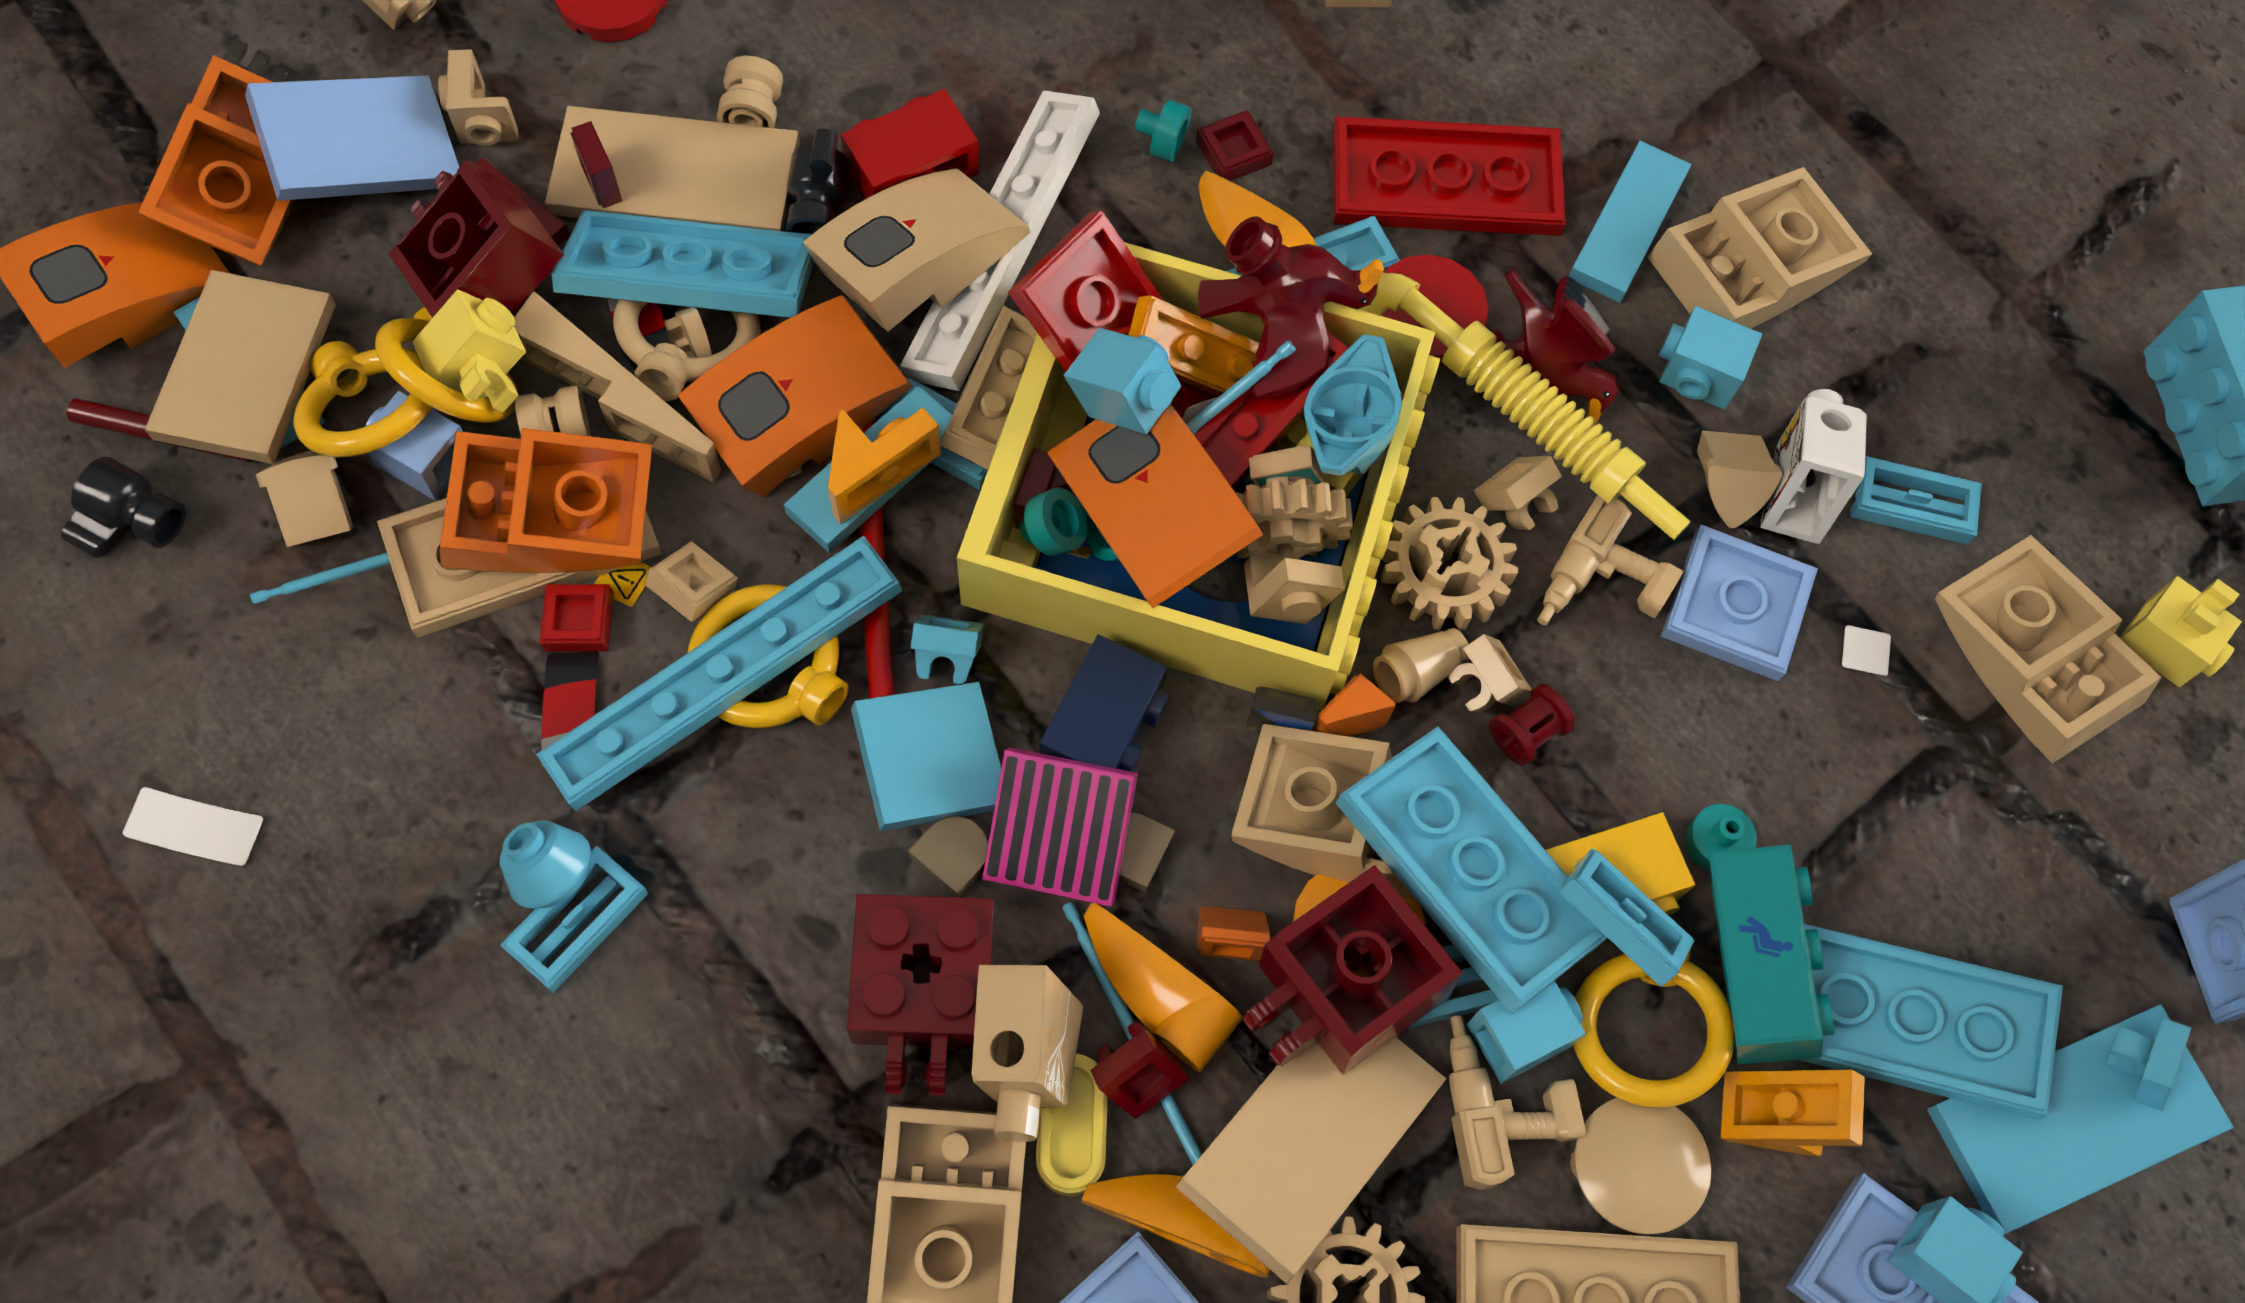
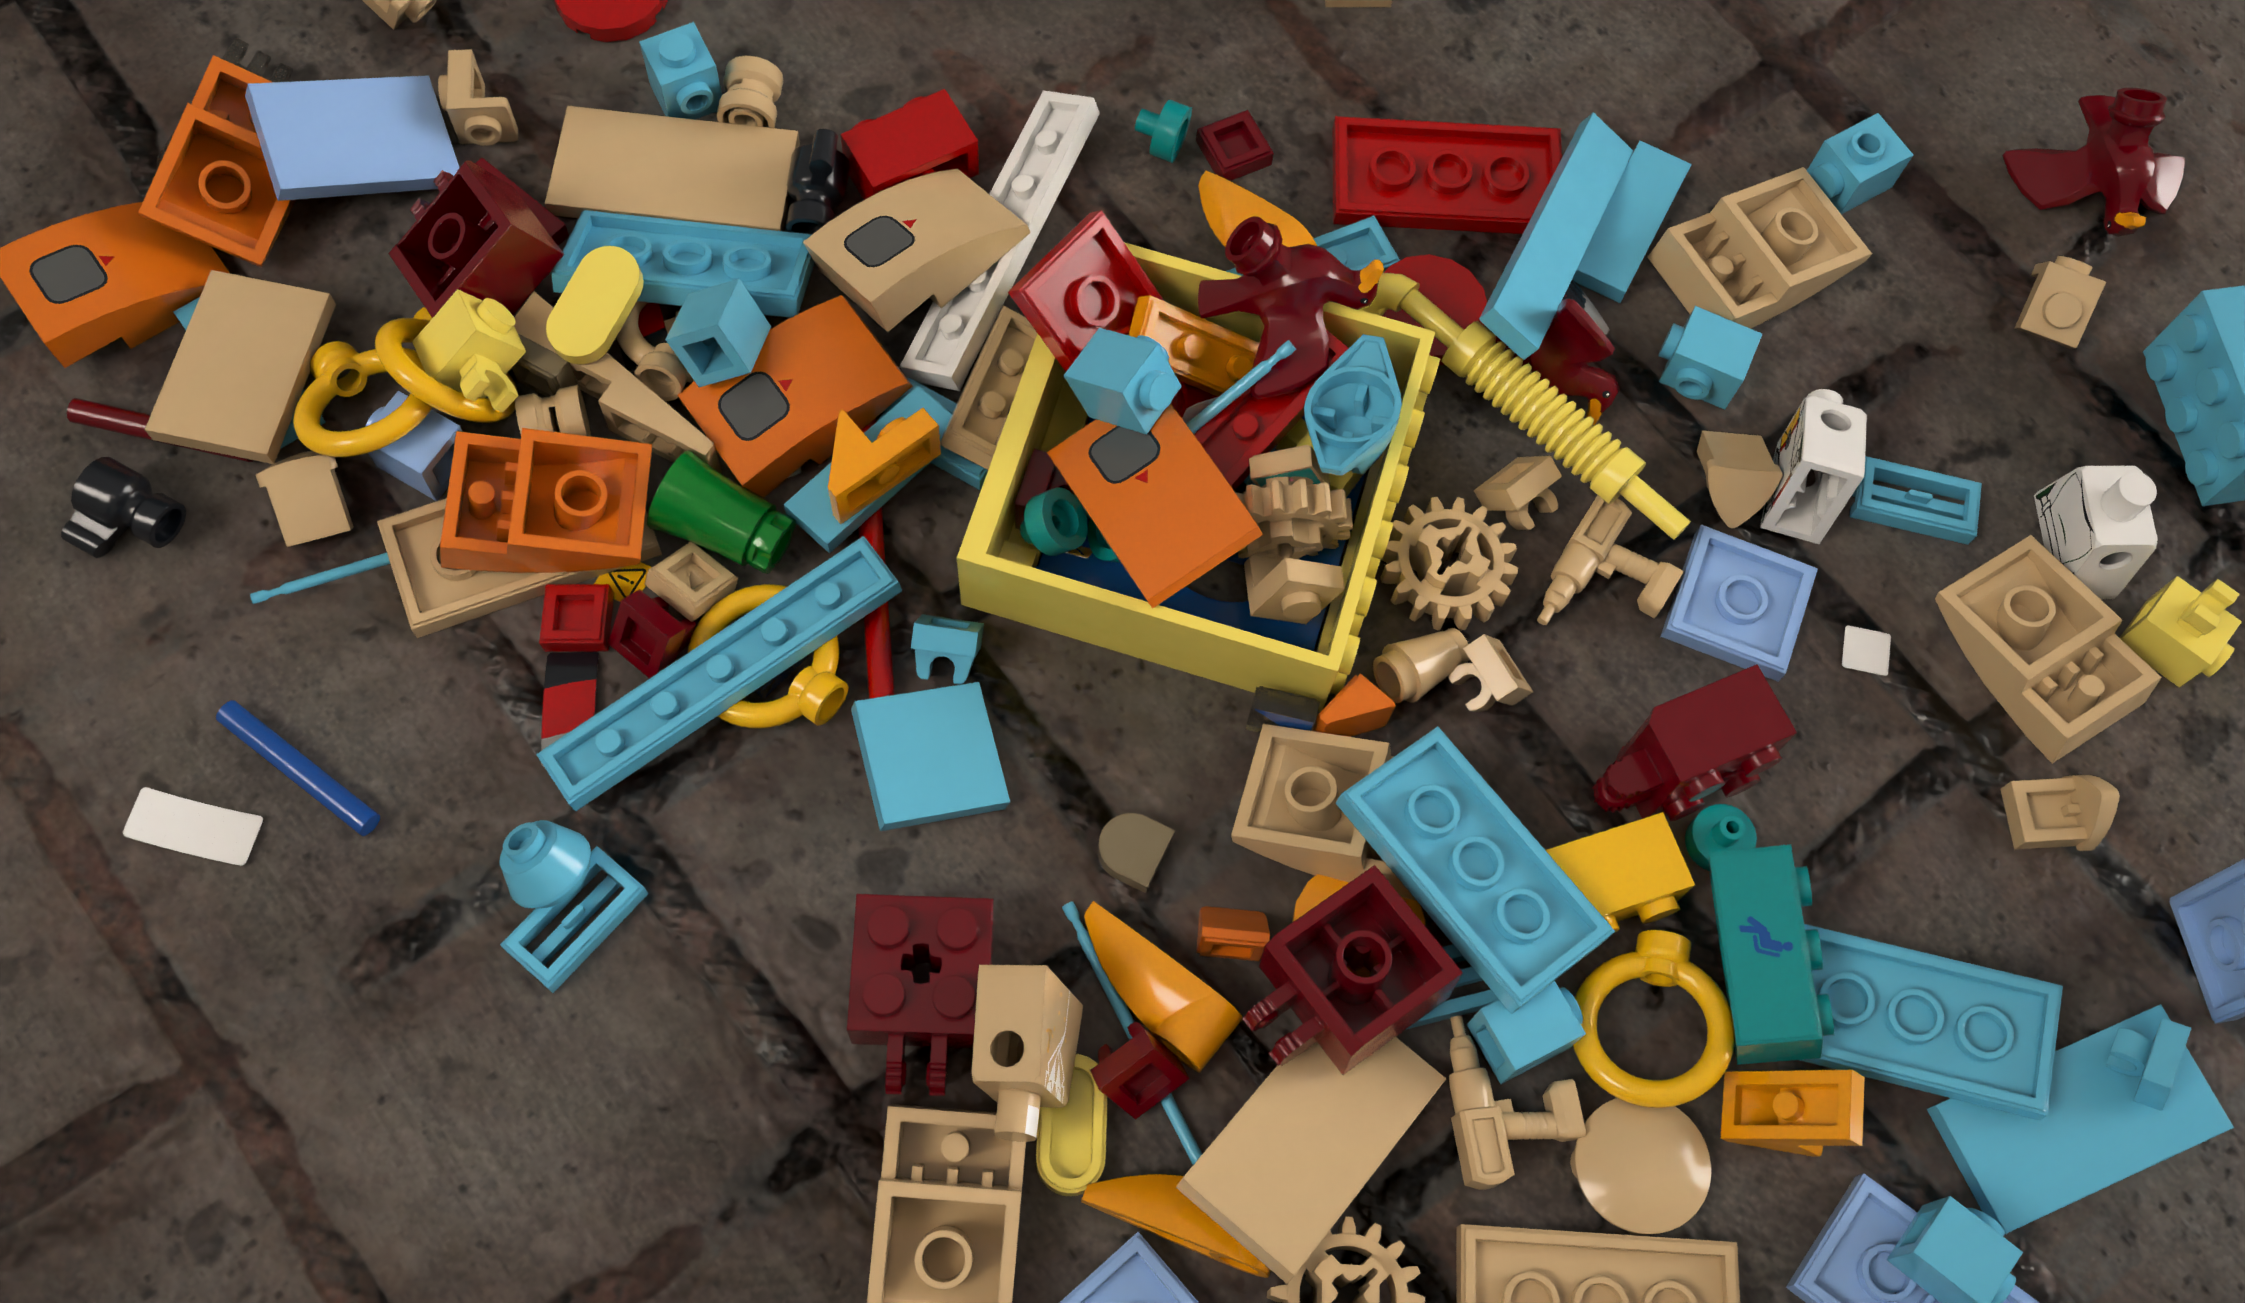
dark red tile [570,121,623,208] -> none
dark tan tile [908,816,988,897] -> none
tile [982,747,1138,906] -> none
dark blue brick [1039,634,1172,772] -> none
dark red bush [1489,683,1575,766] -> none
medium azure tile [1558,848,1694,987] -> none
none -> blue bar [216,700,380,836]
none -> dark tan tile [512,334,579,397]
none -> light yellow tile [546,246,644,364]
none -> dark red tile [608,589,696,679]
none -> medium azure brick [639,22,722,120]
none -> green plant [647,450,796,574]
none -> medium azure brick [665,278,771,387]
none -> medium azure tile [1479,112,1633,360]
none -> dark red hinge [1592,664,1797,821]
none -> medium azure brick [1807,113,1913,214]
none -> tan tile [2000,775,2120,851]
none -> dark red animal [2002,88,2185,237]
none -> tan bracket [2015,256,2106,349]
none -> white torso [2034,466,2158,599]

